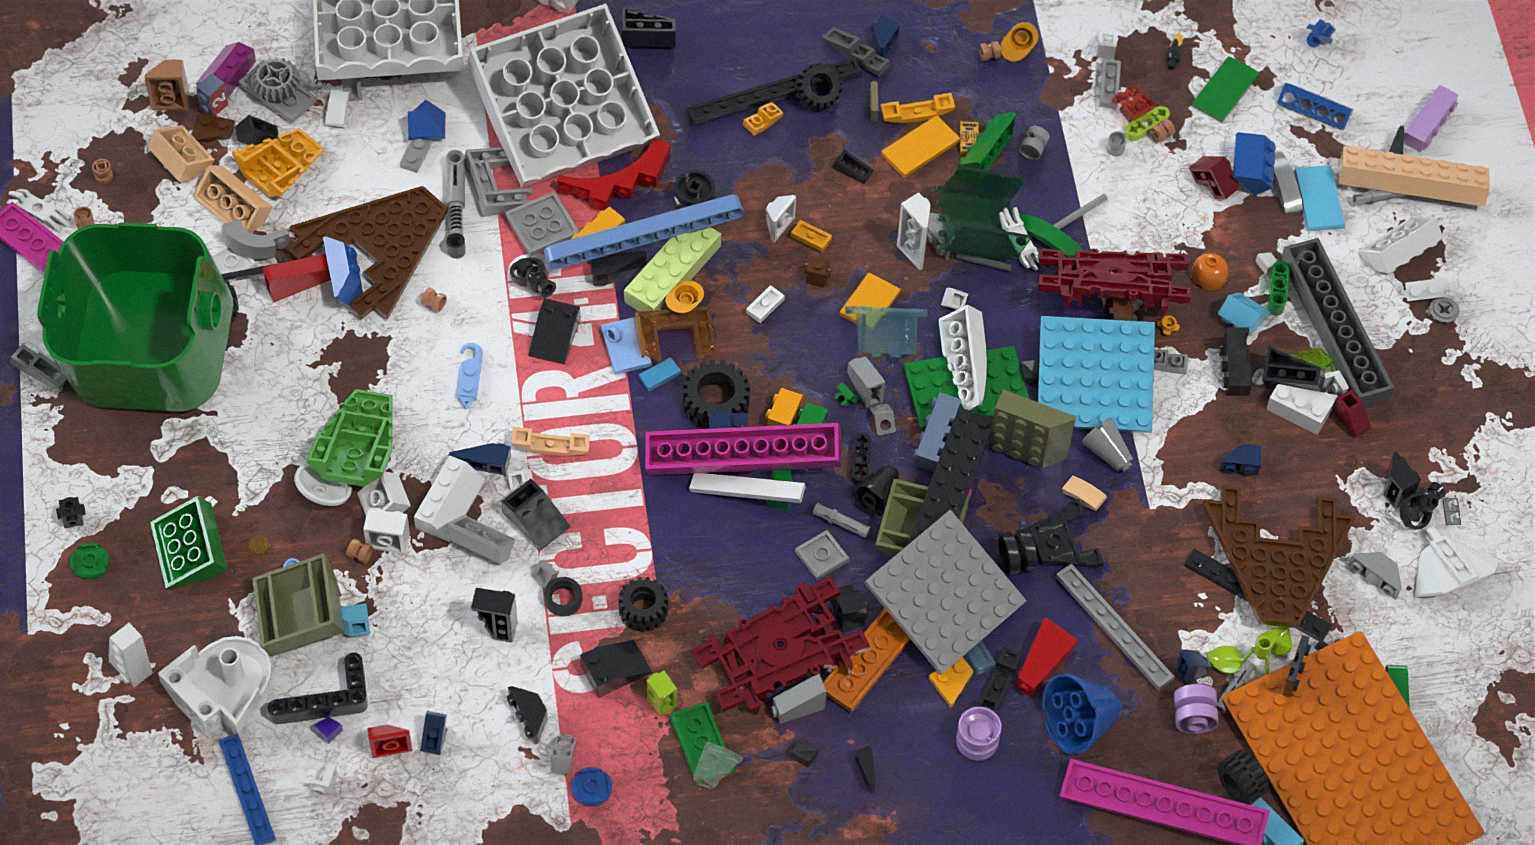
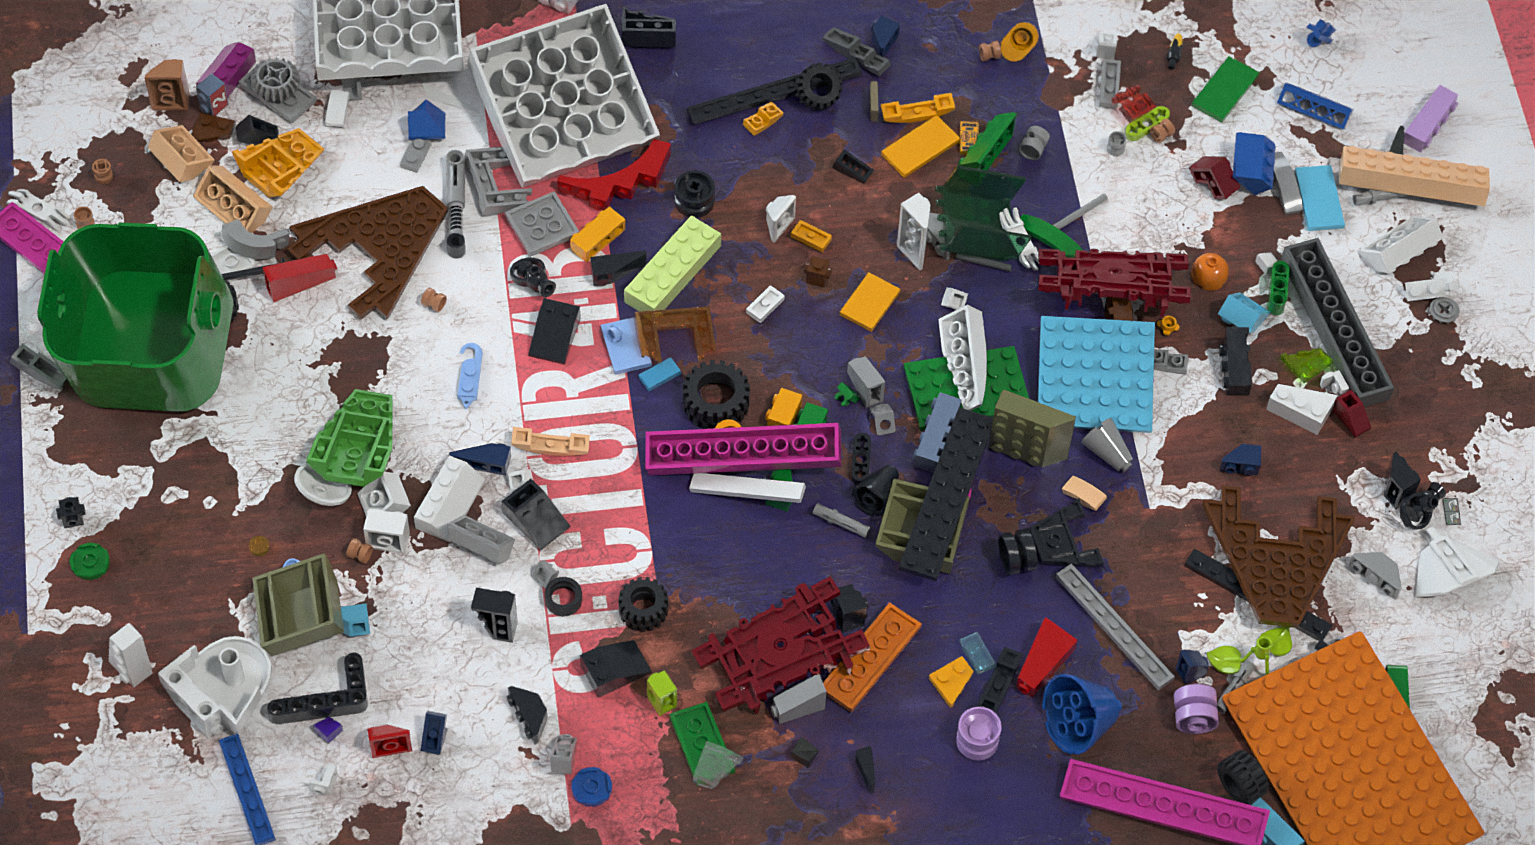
green slope [150,496,227,590] -> none
wedge [323,237,363,305] -> none
medium blue beam [544,194,744,270] -> none
light orange piece [665,280,704,313] -> none
dark blue slope [709,410,748,429] -> none
light grey tile [795,530,850,580] -> none
clear light blue windscreen [845,306,927,358] -> none
light grey plate [863,510,1026,675] -> none
pearl dark grey slope [1020,359,1039,384] -> none
black wedge [1262,345,1326,392] -> none
black wing [1282,635,1312,697] -> none

